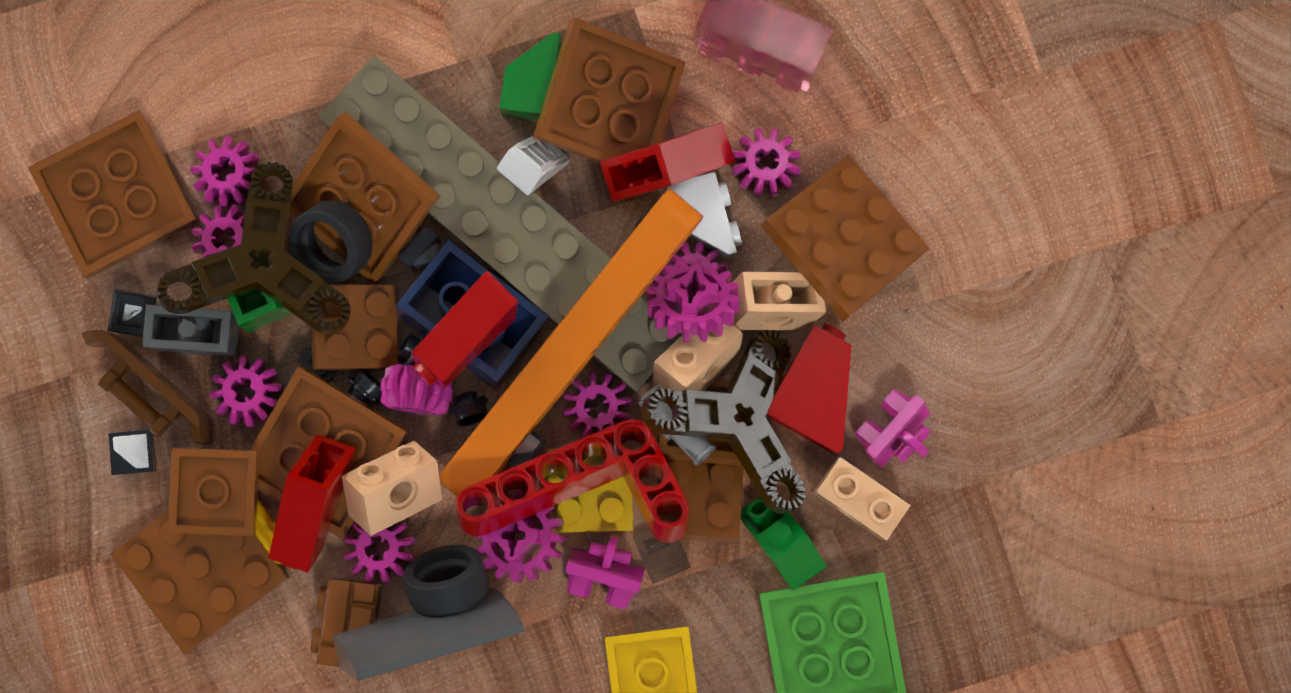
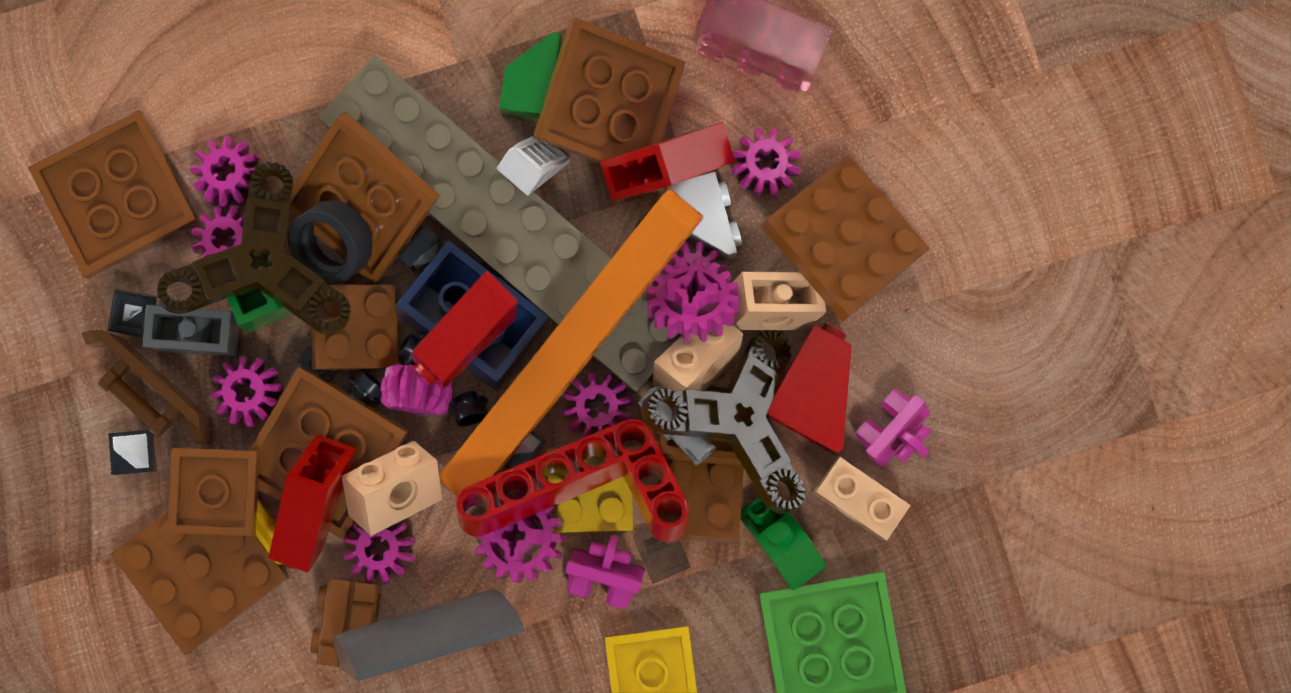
black tyre [403,545,488,617] -> none

